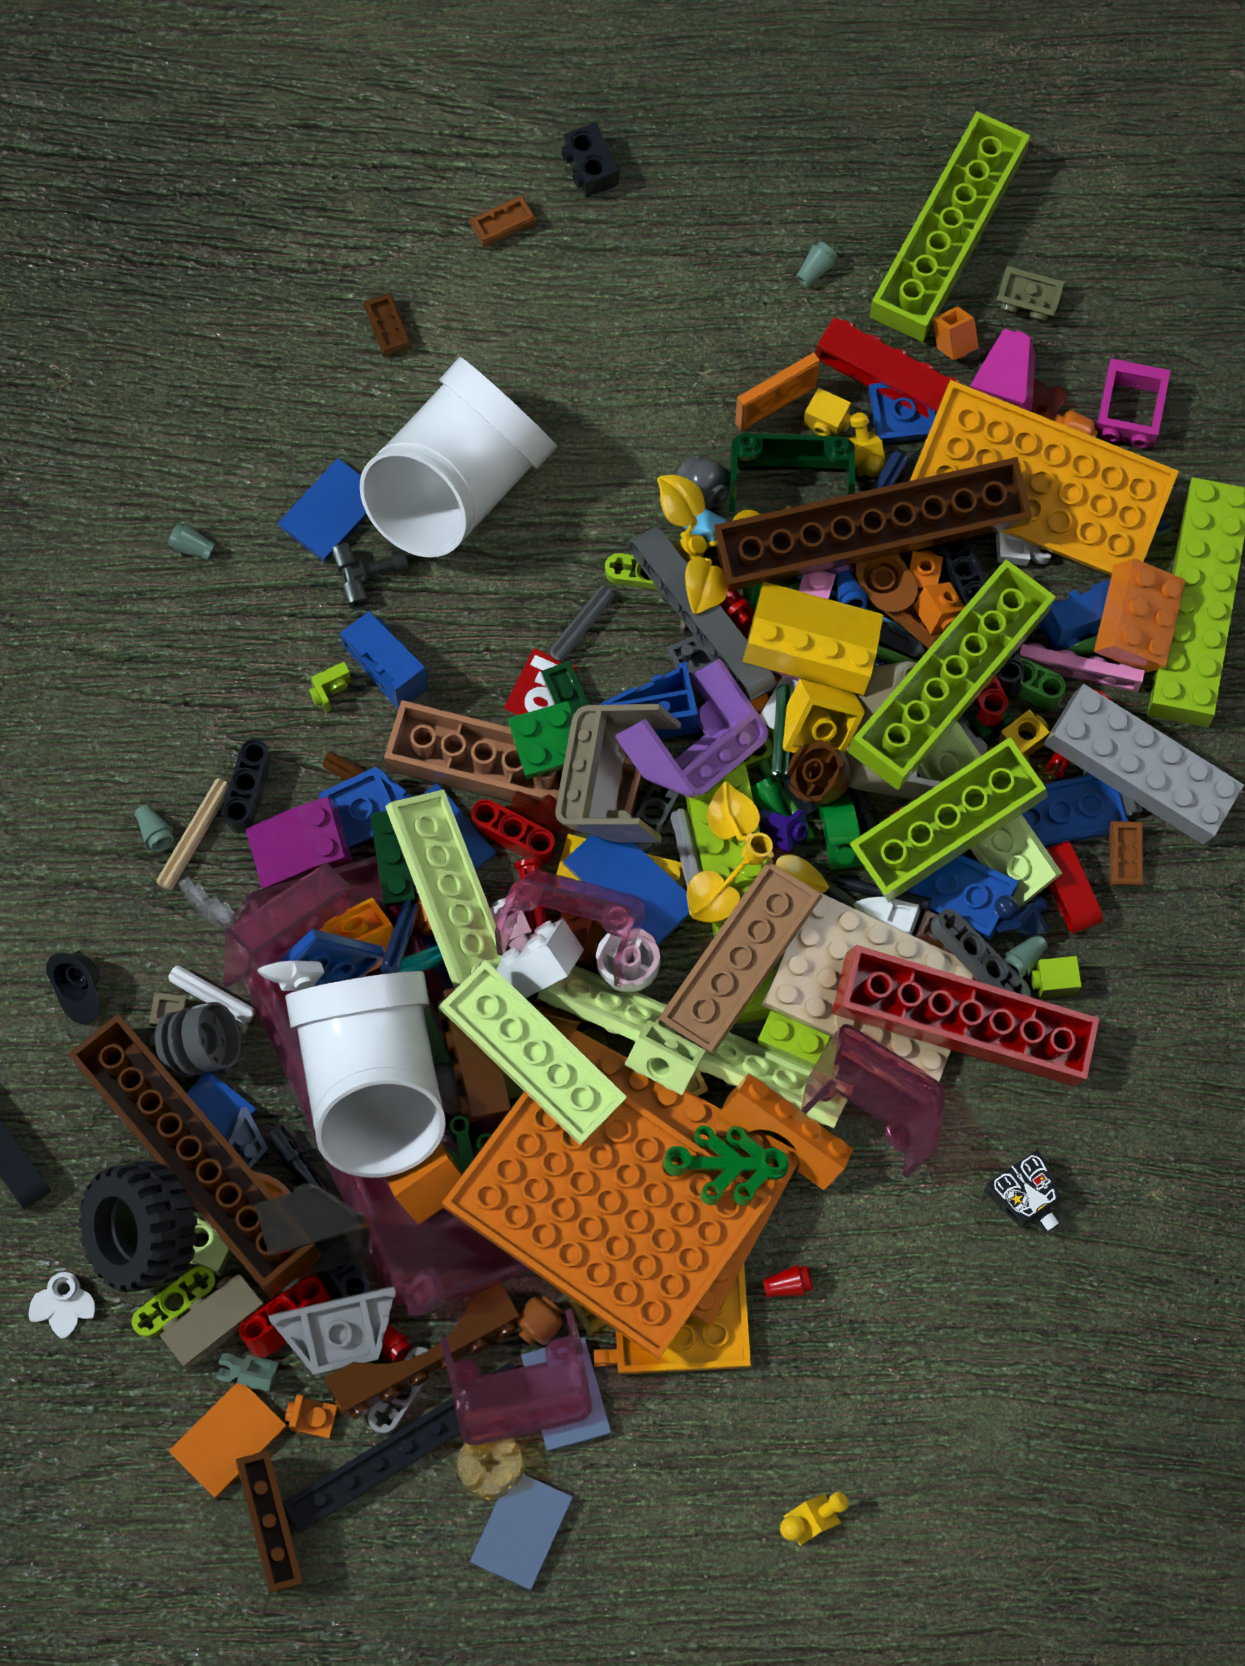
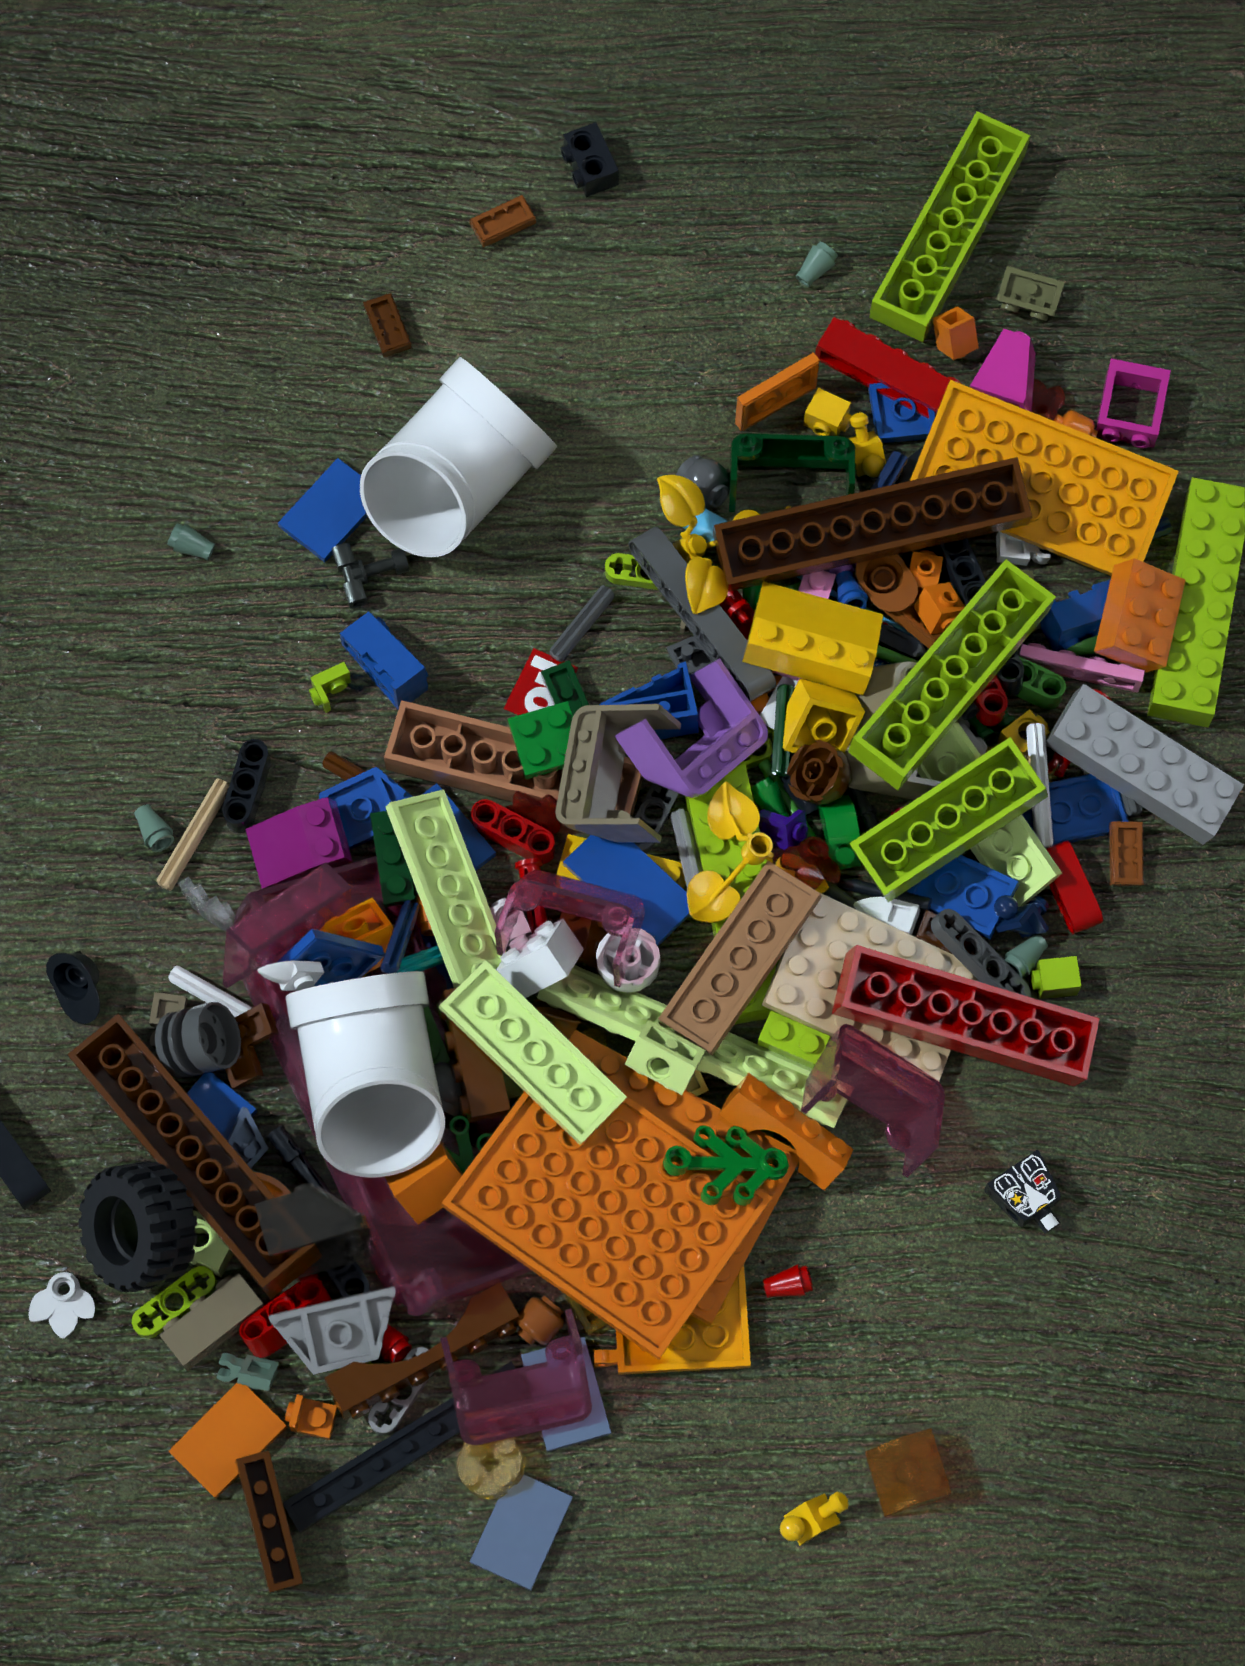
none -> reddish brown plate [225,1003,279,1089]
none -> clear red plate [780,836,841,890]
none -> clear orange slope [864,1428,952,1517]
none -> white axle [1026,723,1053,848]

